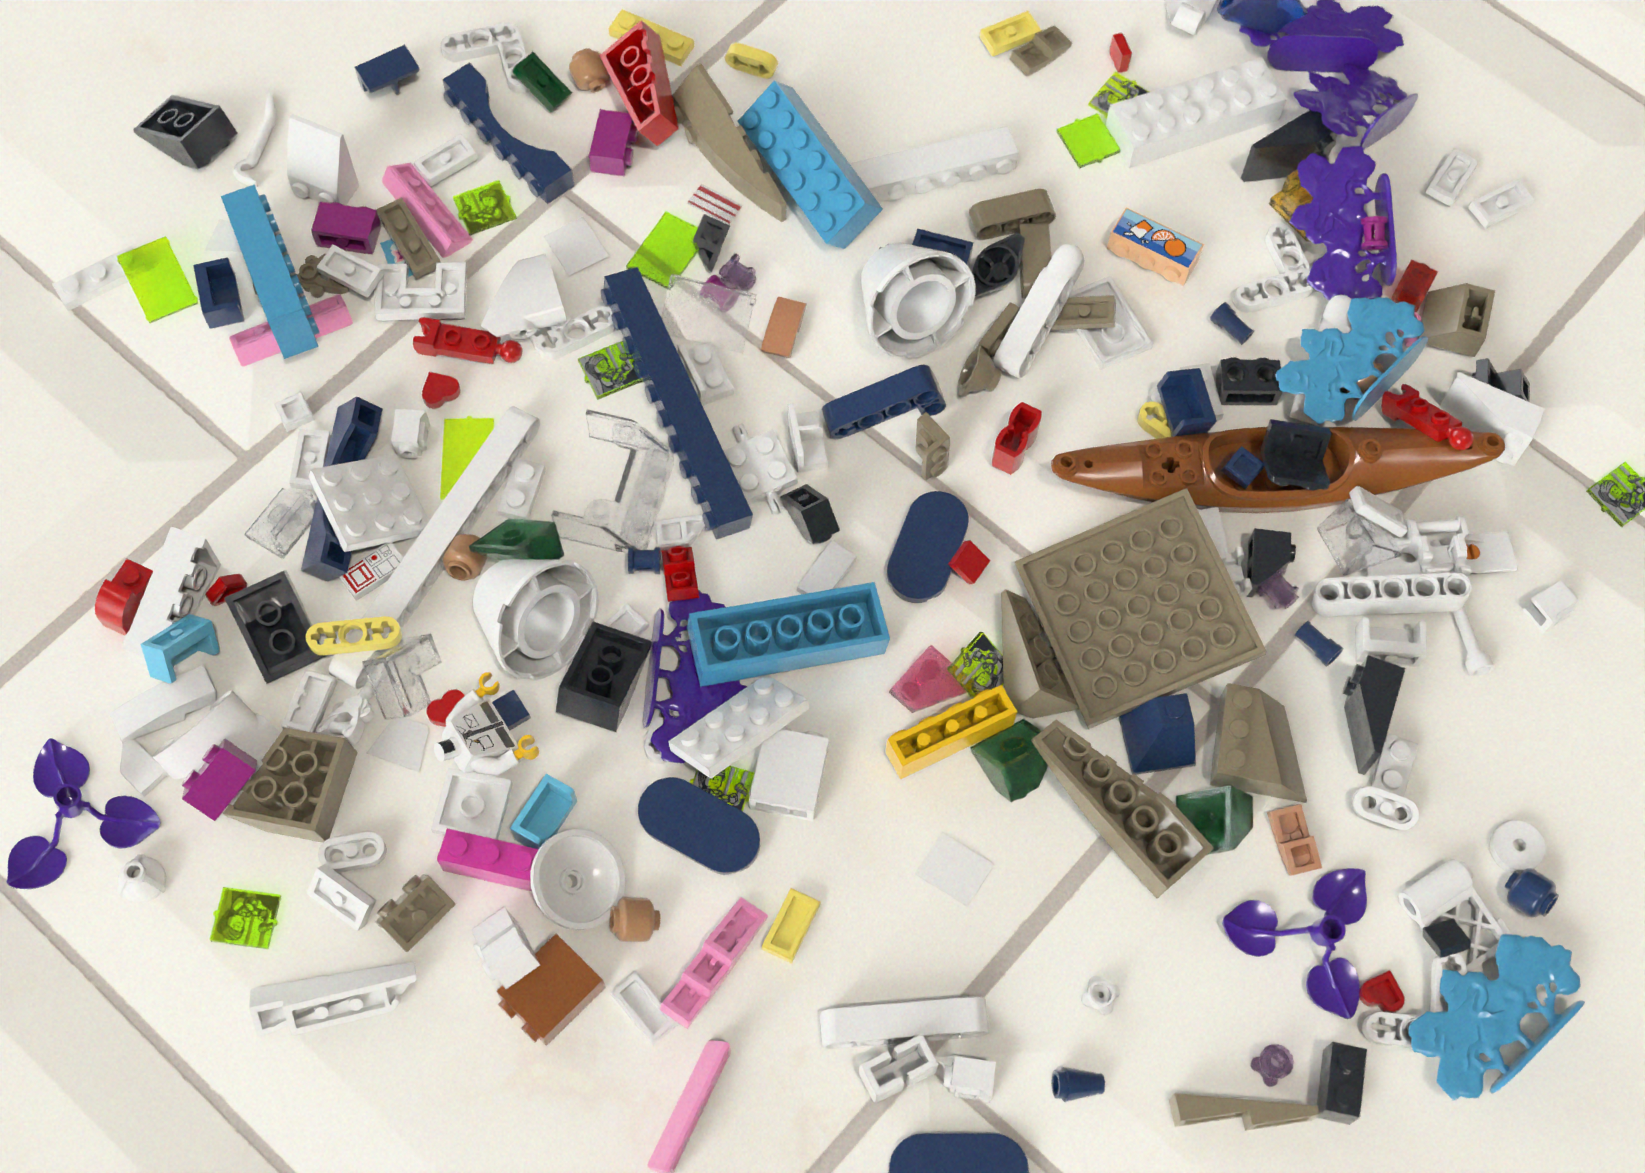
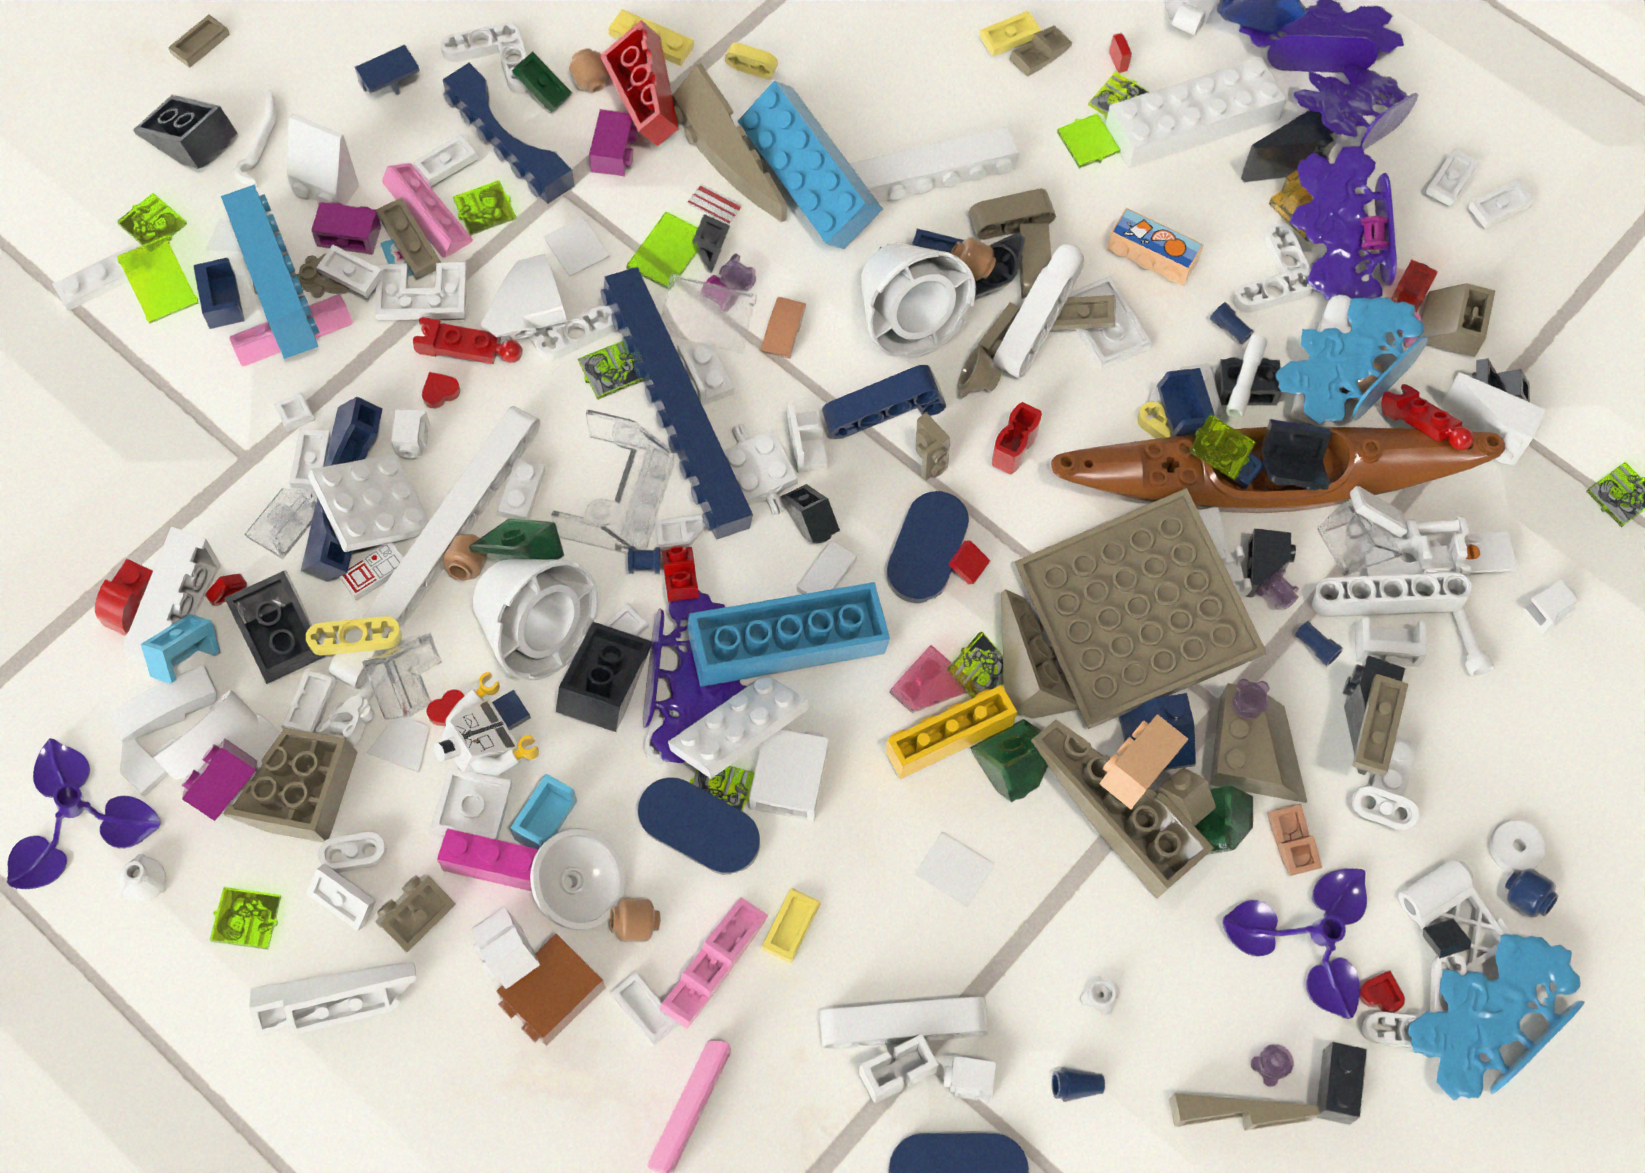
clear neon green piece [440,416,494,500] -> none
none -> clear neon green piece [116,193,187,253]
none -> dark tan tile [168,14,230,68]
none -> medium nougat head [951,237,996,281]
none -> light nougat brick [1099,714,1188,809]
none -> dark tan slope [1155,767,1216,826]
none -> clear neon green piece [1189,414,1255,480]
none -> white piece [1226,335,1268,418]
none -> clear purple brick [1232,679,1270,719]
none -> dark tan plate [1352,674,1408,776]

